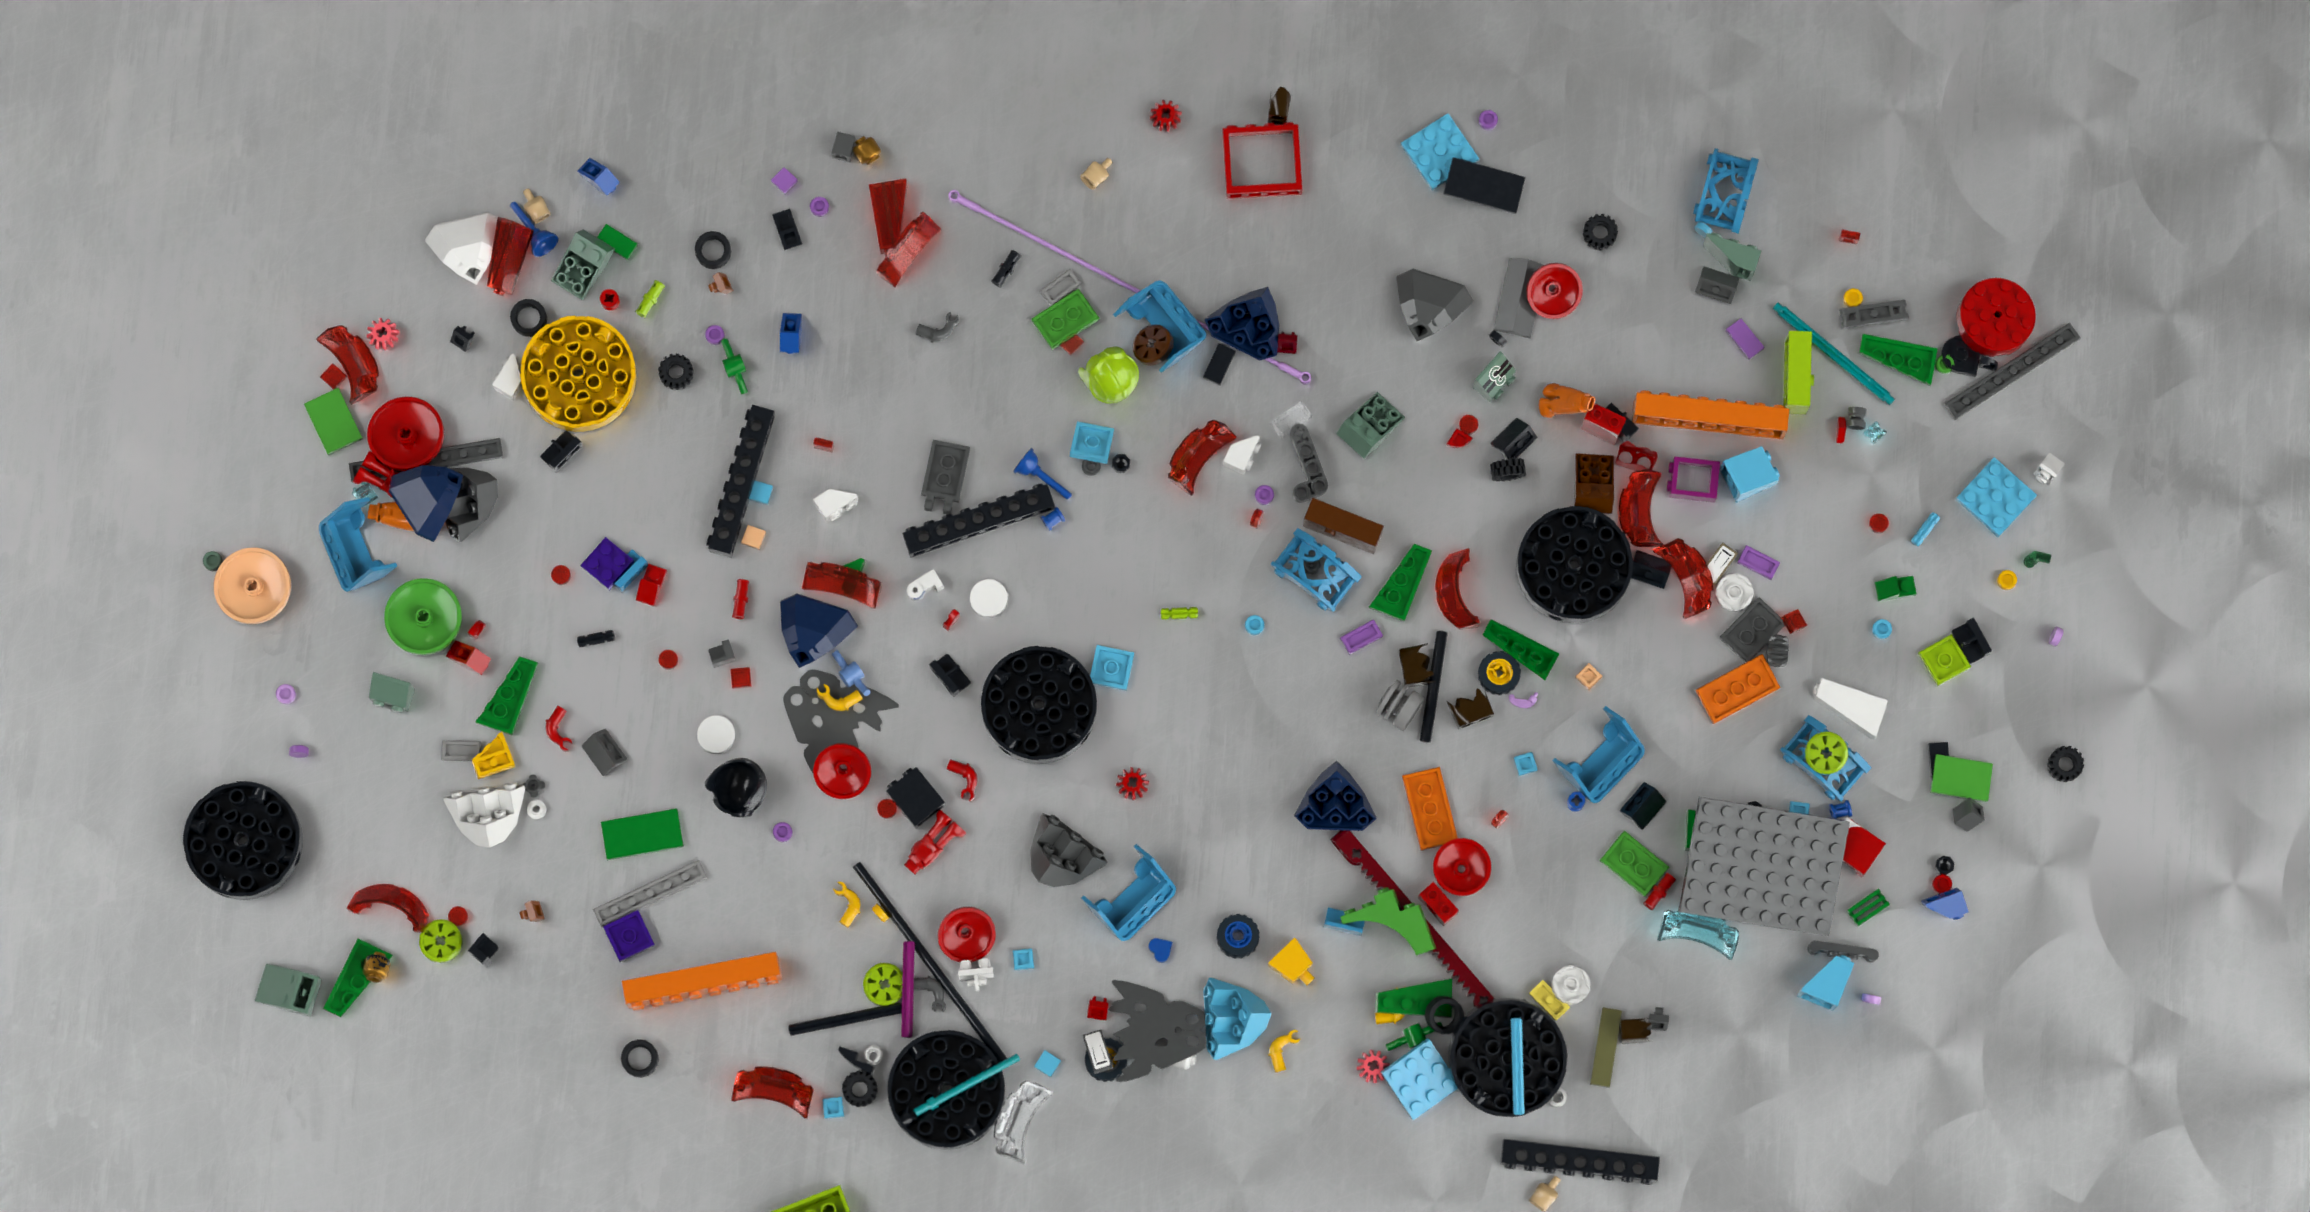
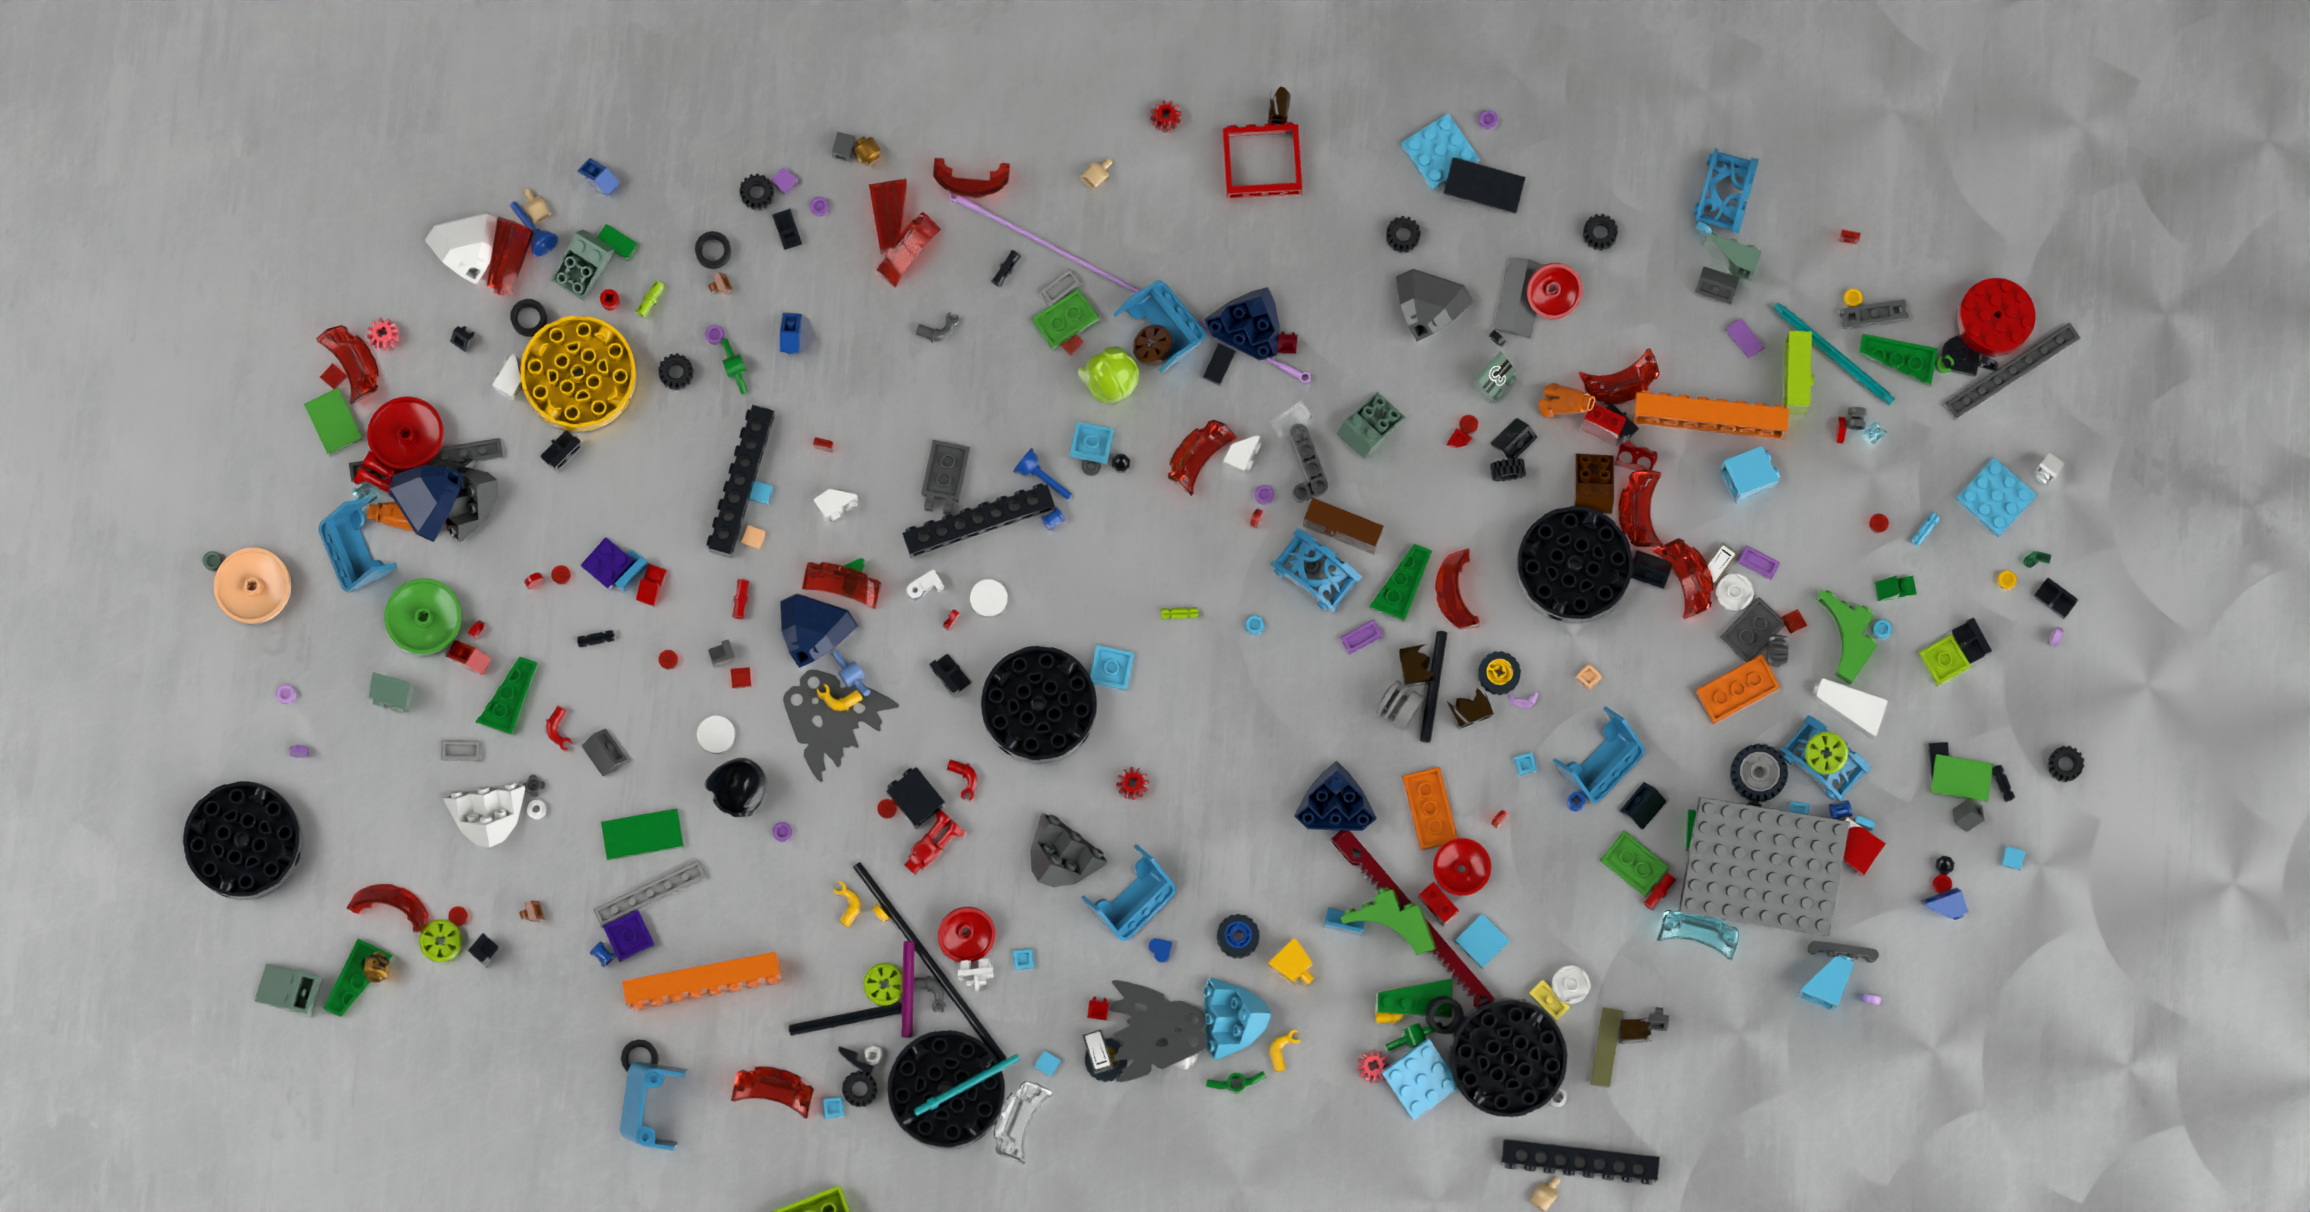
yellow wing [472,732,515,779] -> none
red dish [813,743,871,799] -> none
green wing [1483,619,1559,680] -> none
medium azure axle [1511,1018,1524,1115] -> none
magenta window [1666,456,1720,503] -> none
green tile [1847,889,1890,927] -> none
none -> black tile [447,458,474,473]
none -> red tile [524,572,544,590]
none -> blue bush [590,942,616,967]
none -> dark azure windscreen [620,1062,688,1151]
none -> black tyre [739,173,774,210]
none -> clear red windscreen [933,158,1010,198]
none -> green piece [1206,1071,1266,1094]
none -> black tyre [1386,216,1421,253]
none -> medium azure tile [1455,913,1510,968]
none -> clear red windscreen [1578,348,1660,404]
none -> wheel [1730,744,1788,802]
none -> bright green arch [1816,590,1878,685]
none -> medium azure tile [1854,815,1875,831]
none -> black axle [1992,765,2015,802]
none -> medium azure tile [2001,846,2025,870]
none -> black panel [2033,578,2079,619]

